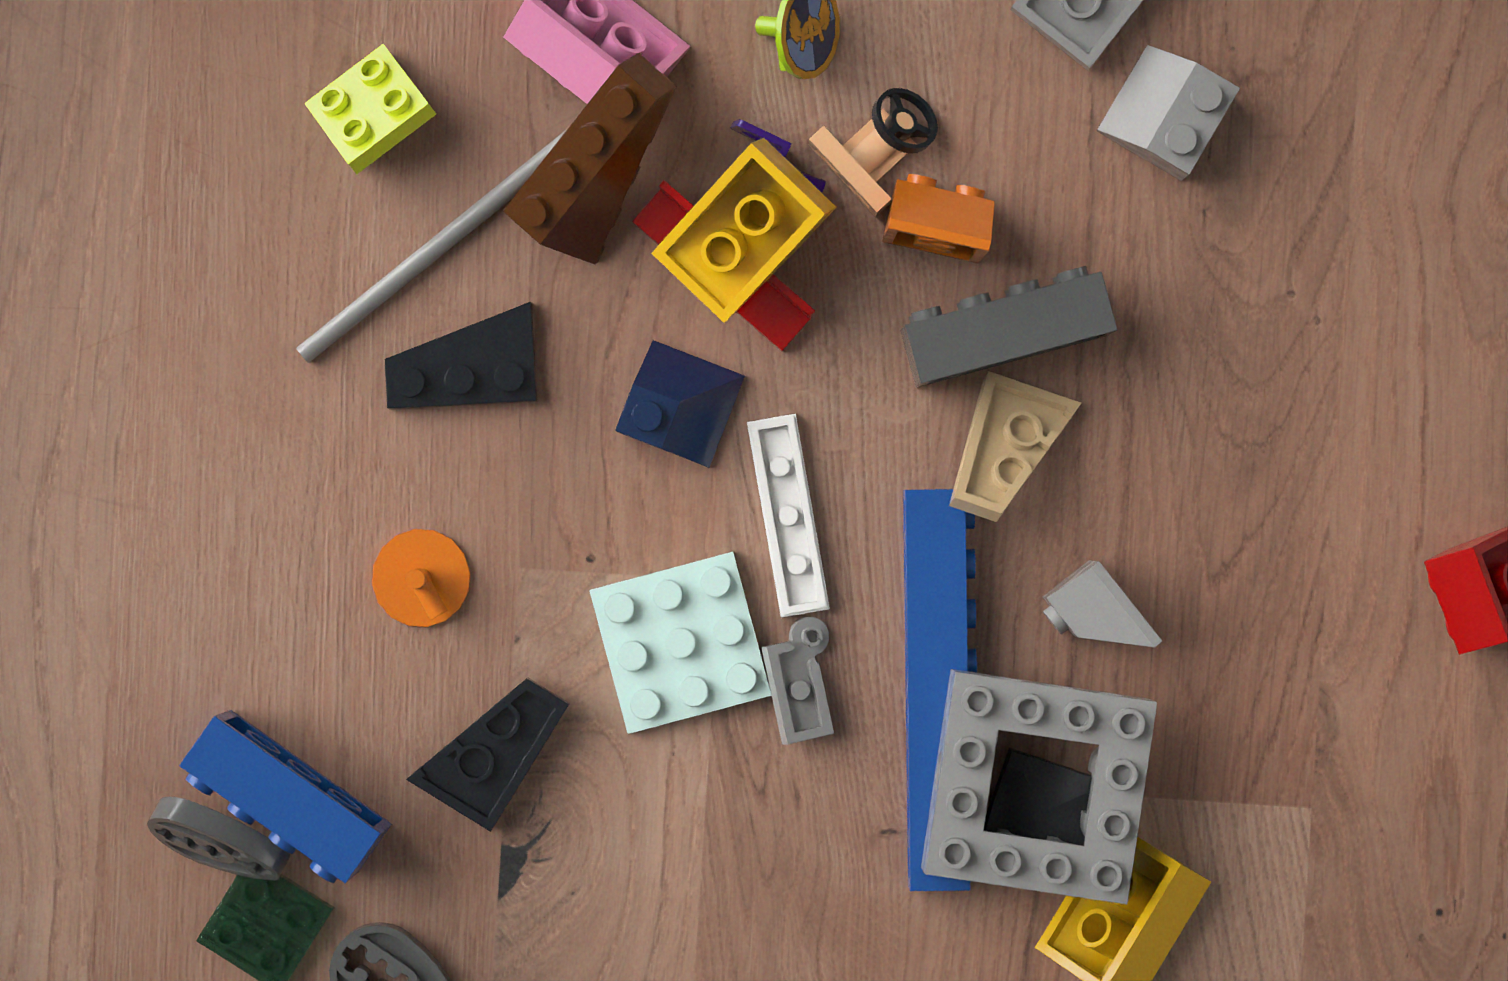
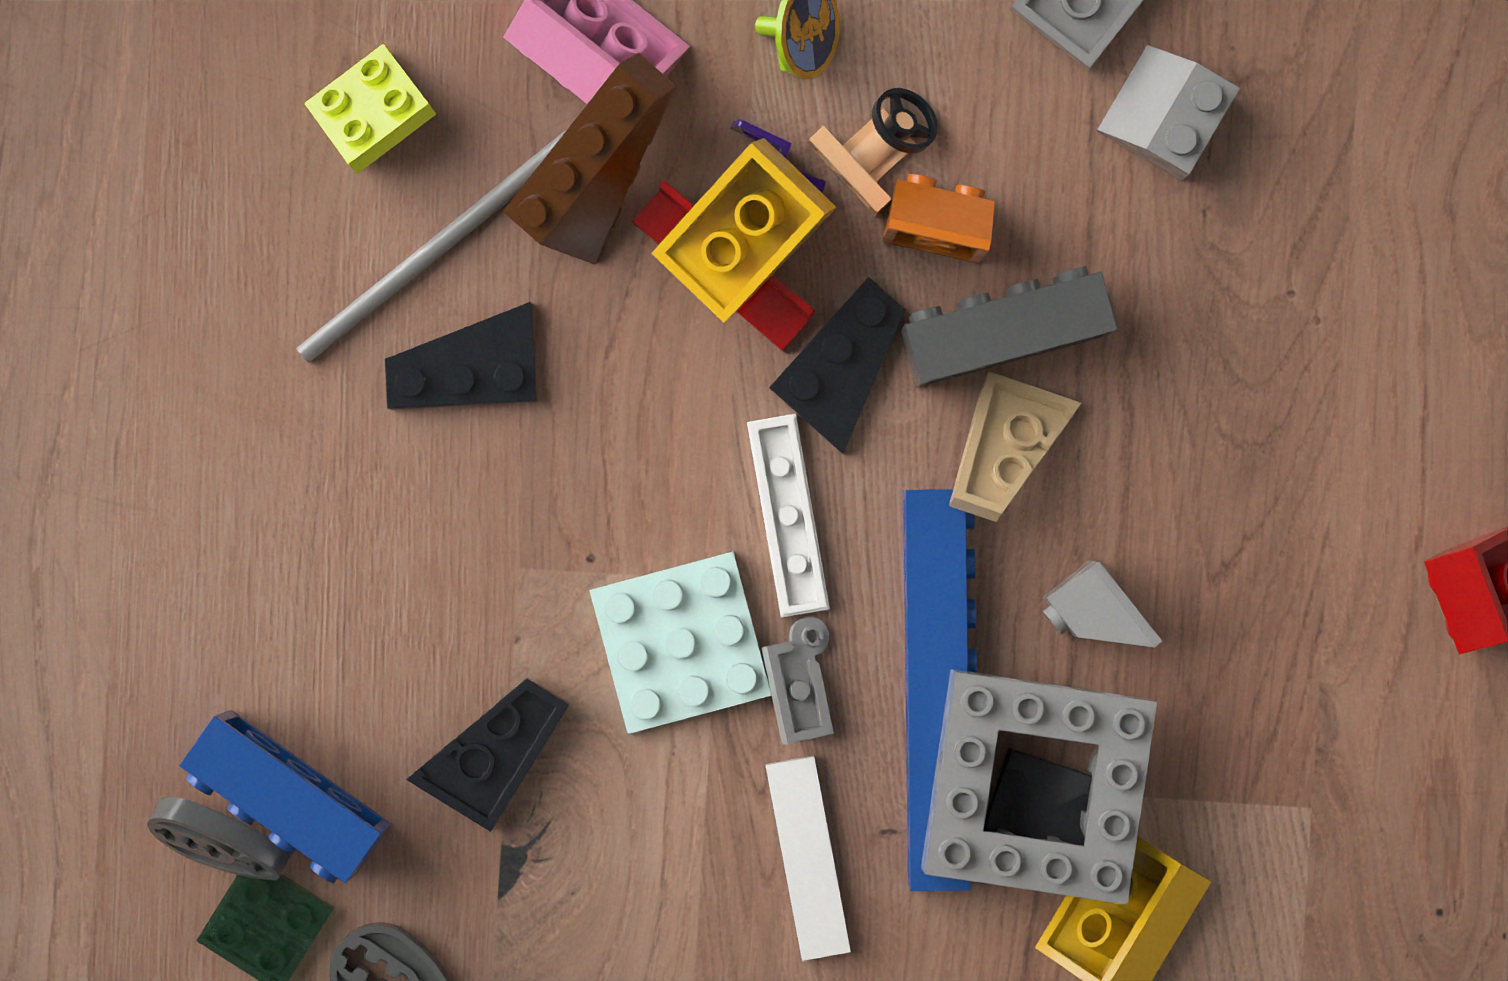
orange shield [372,529,471,627] -> none
dark blue slope [615,340,745,468] -> none
none -> white tile [765,755,851,961]
none -> black wing [769,277,905,454]

